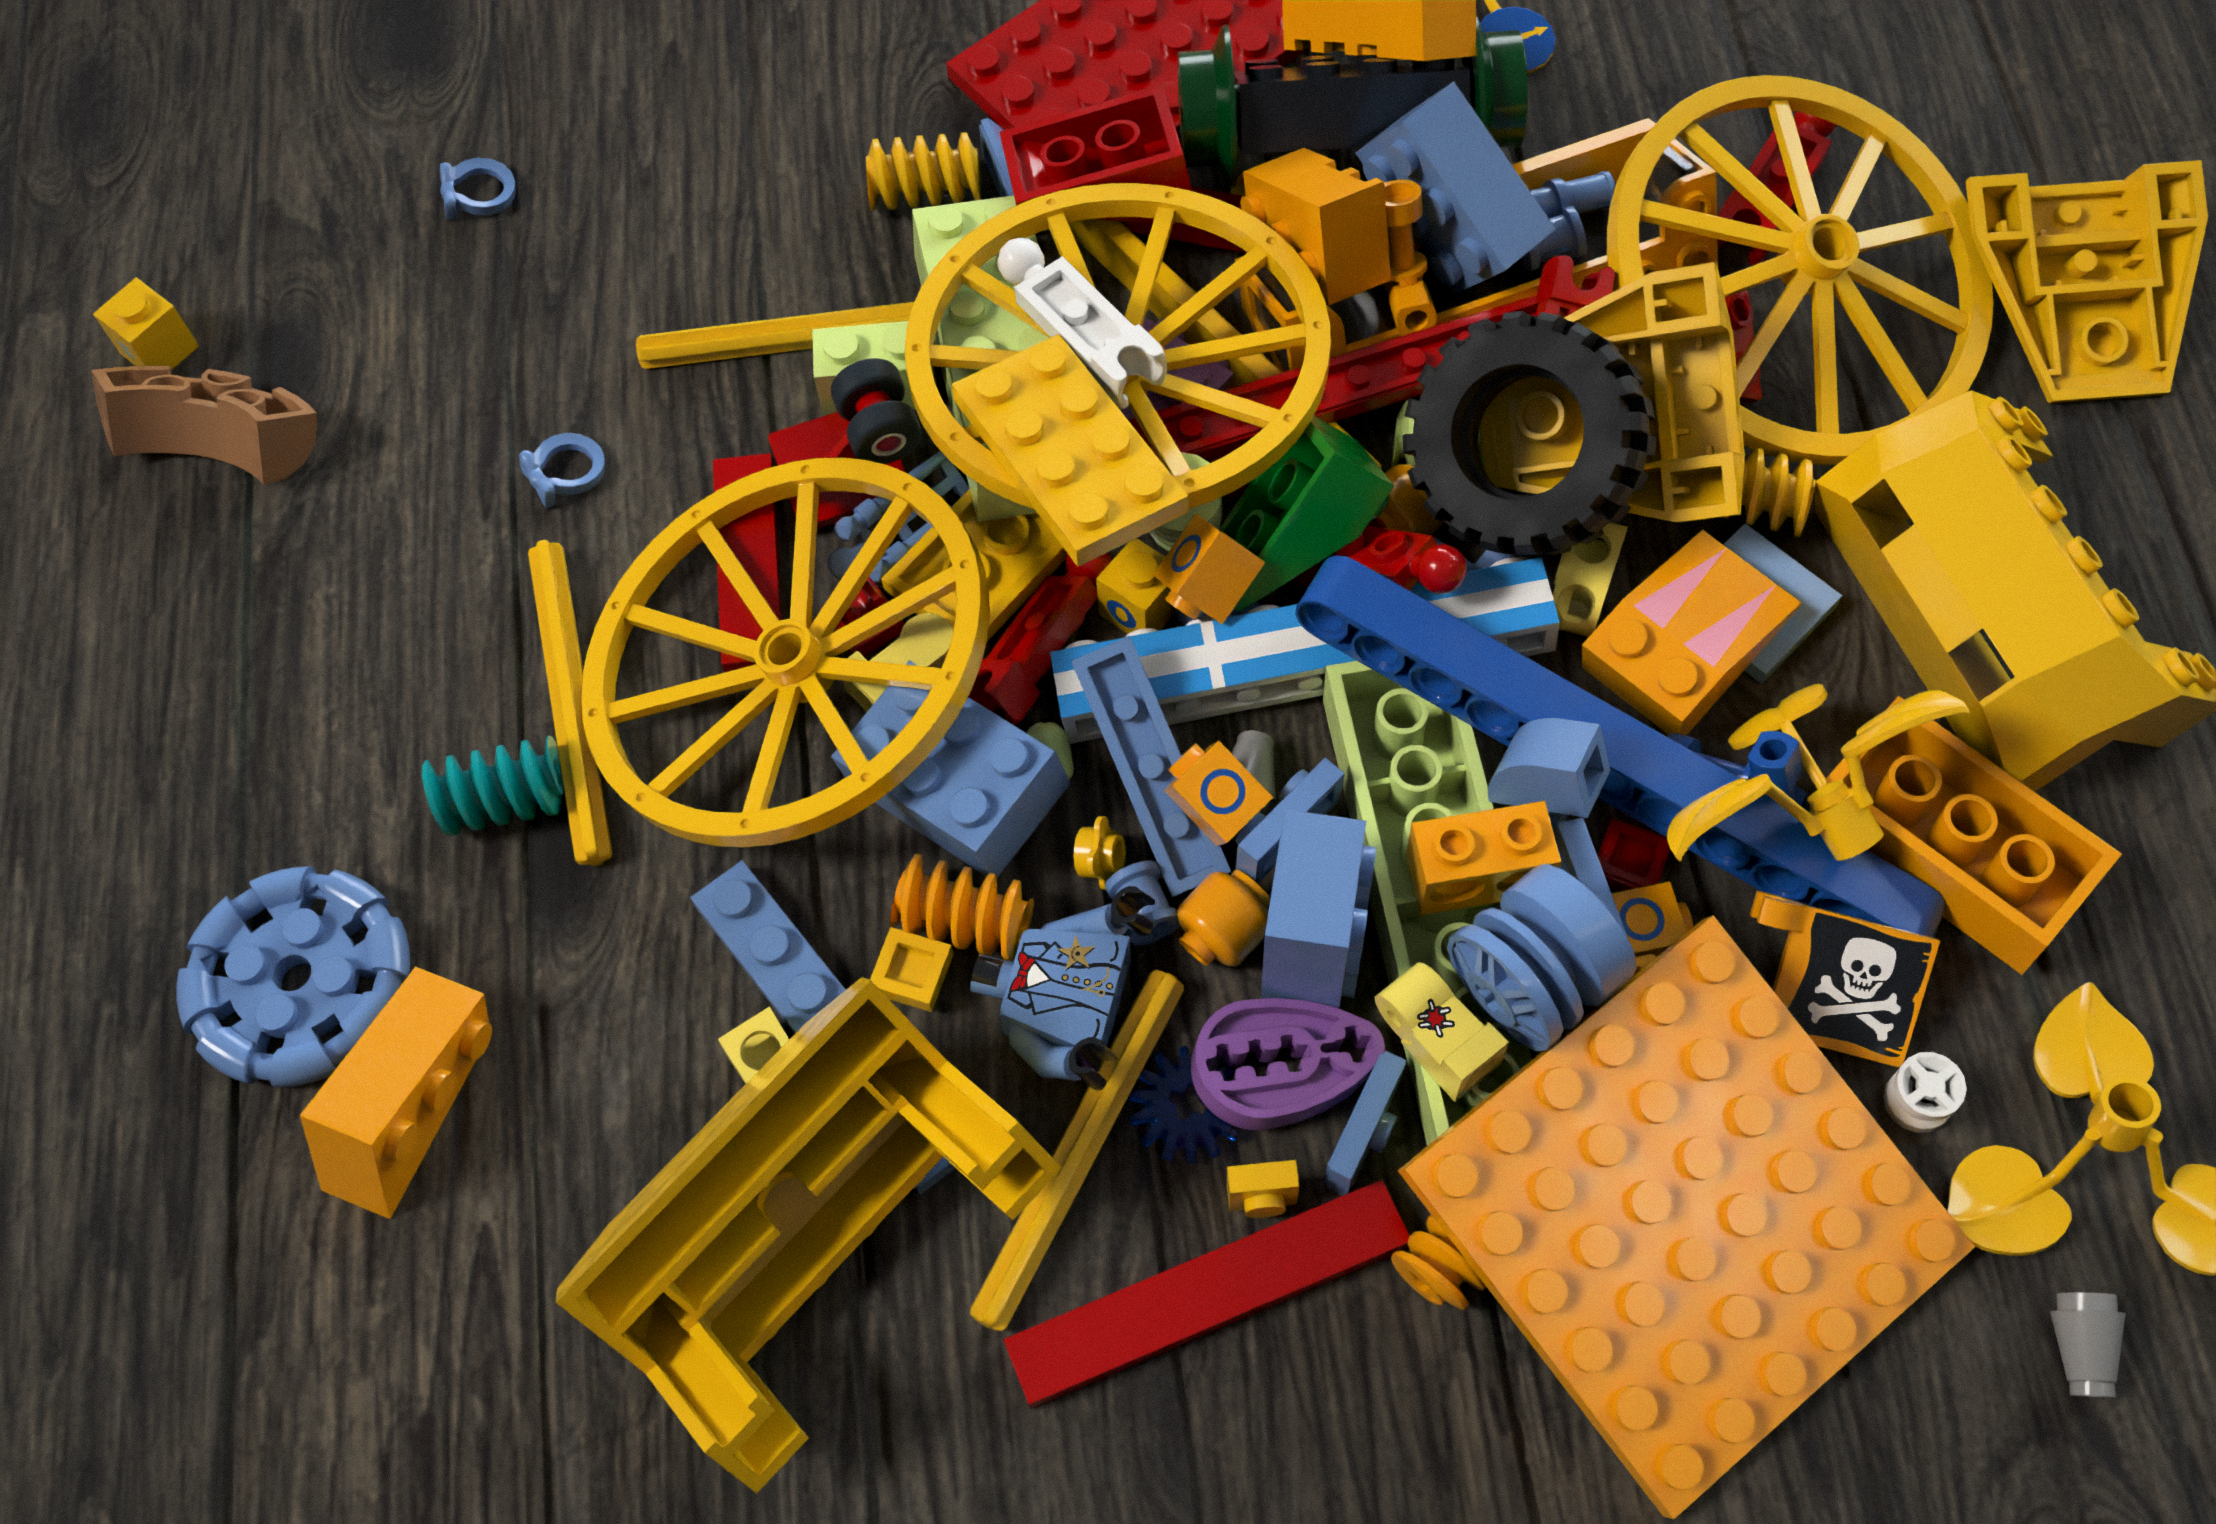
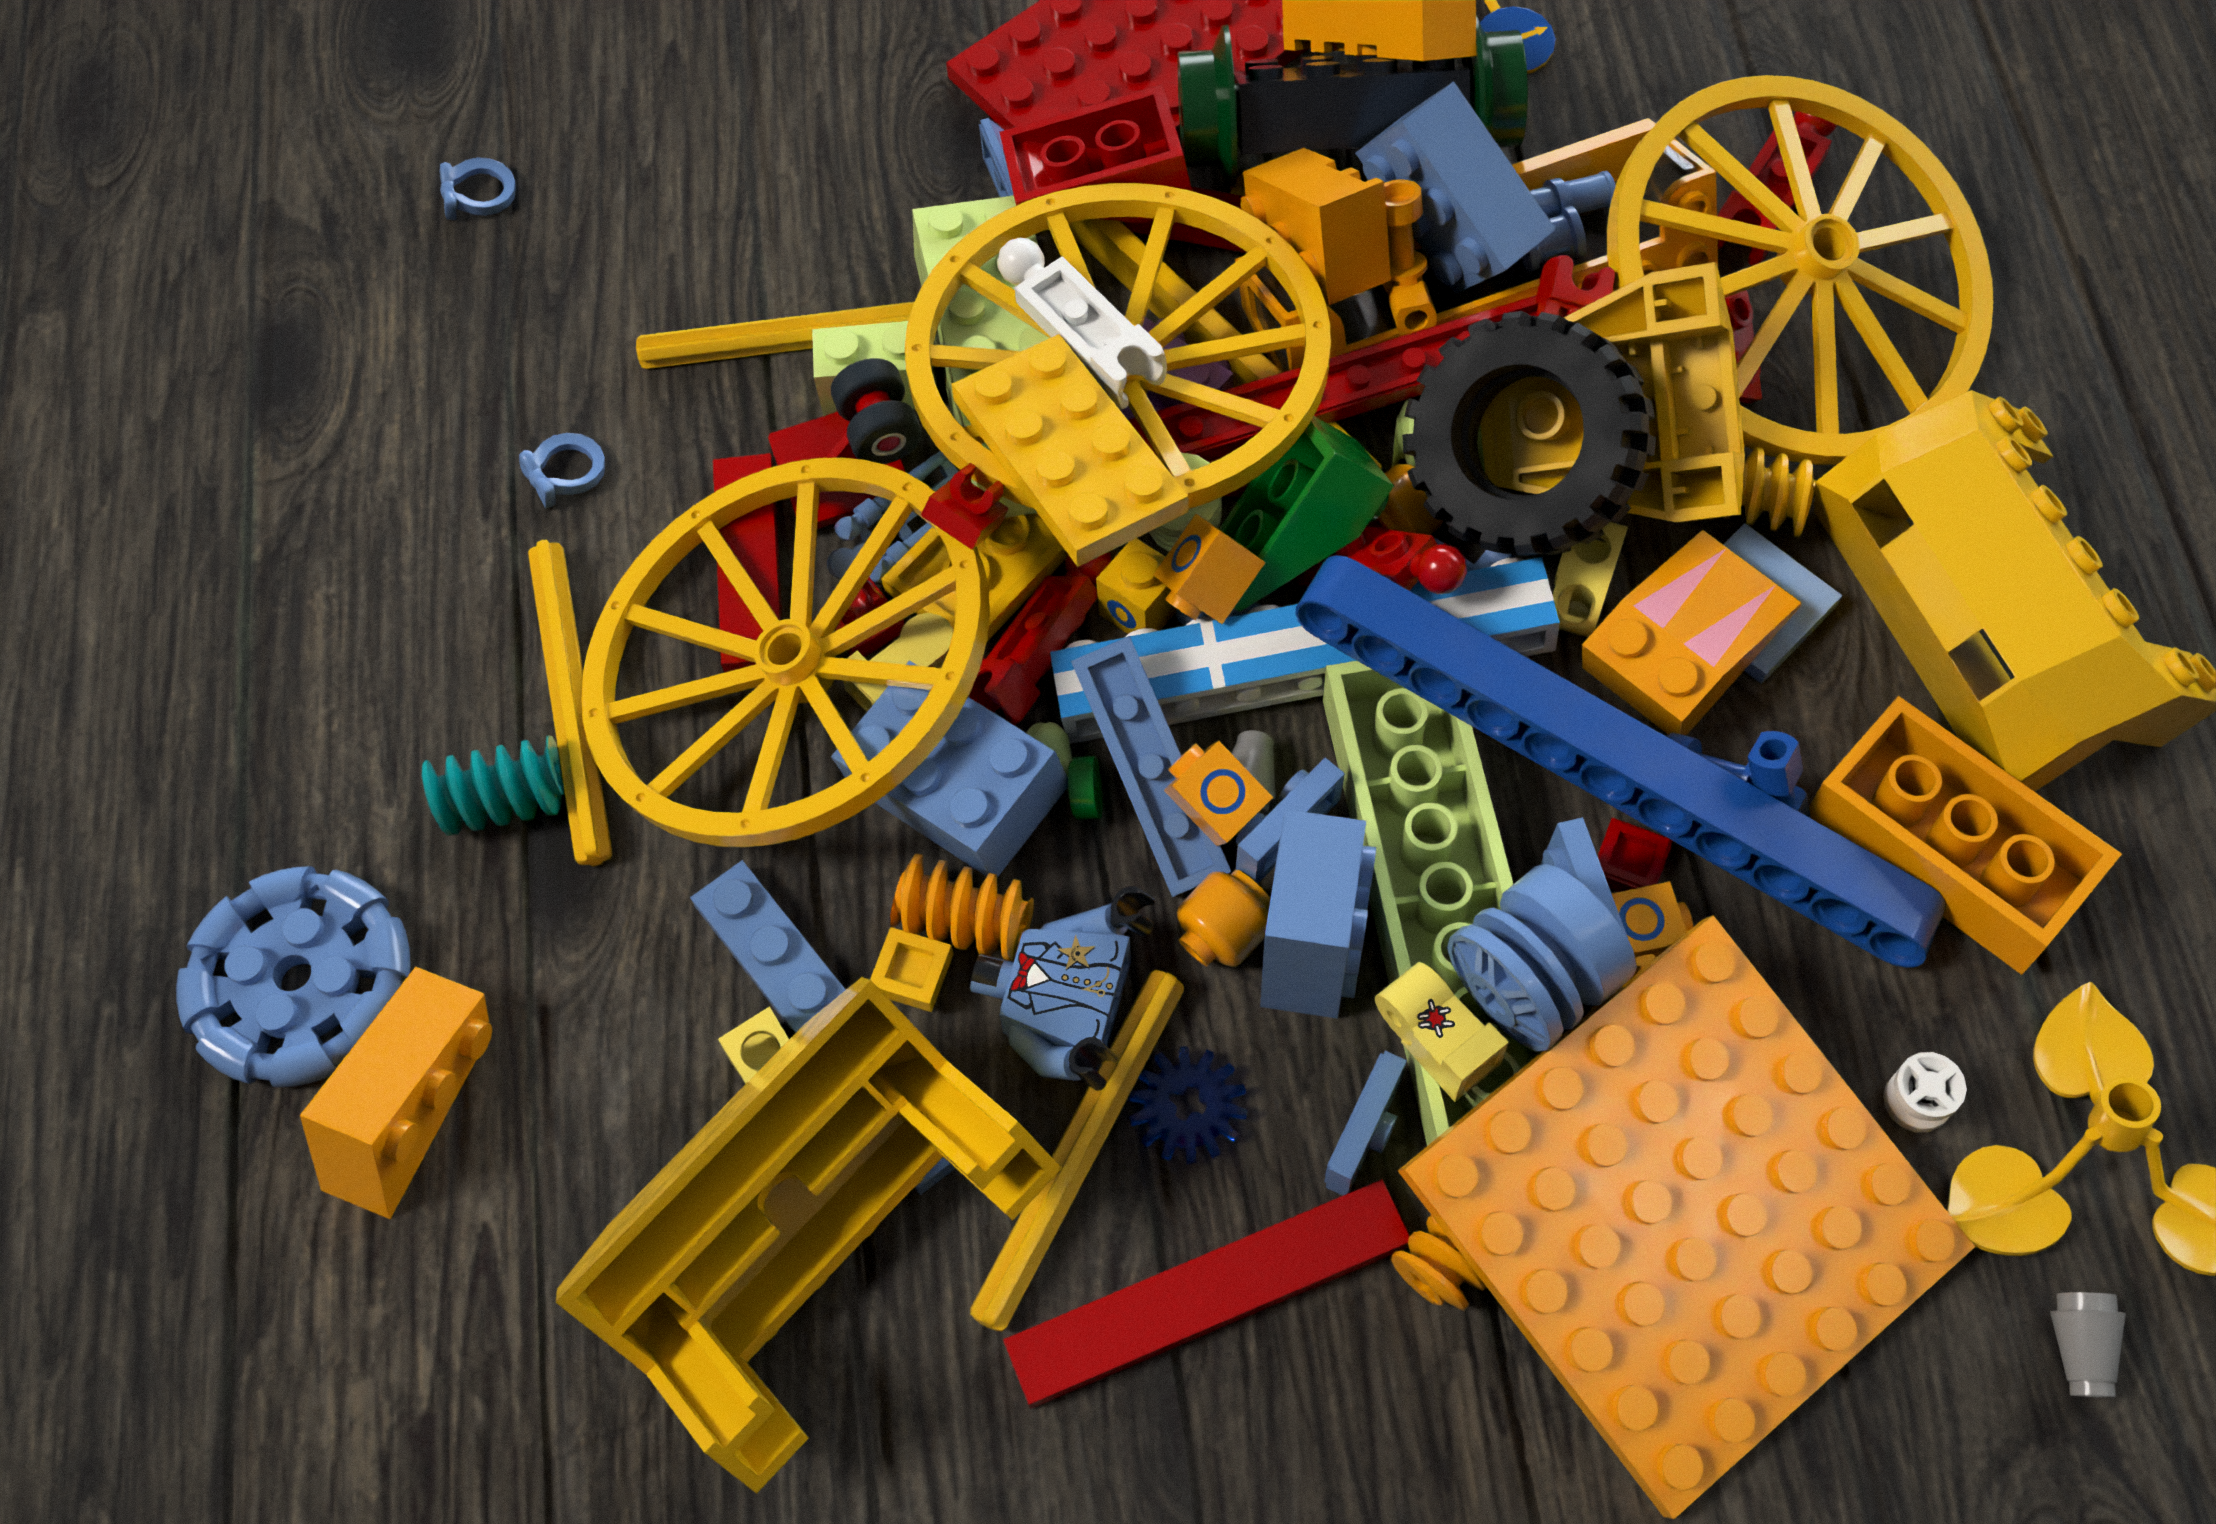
medium nougat brick [91,366,318,486] -> none
yellow brick [93,277,199,370] -> none
yellow piece [866,132,982,211] -> none
yellow plate [1073,816,1126,890] -> none
medium blue bush [1105,860,1181,946] -> none
medium lavender piece [1191,998,1385,1130] -> none
yellow plate [1226,1160,1299,1218] -> none
light orange brick [1405,801,1561,915] -> none
medium blue brick [1488,718,1611,832] -> none
yellow plant [1667,684,1970,861] -> none
flag [1750,890,1940,1068] -> none
yellow wedge [1966,160,2208,404] -> none
none -> red tile [921,463,1009,550]
none -> green tile [1068,756,1103,820]

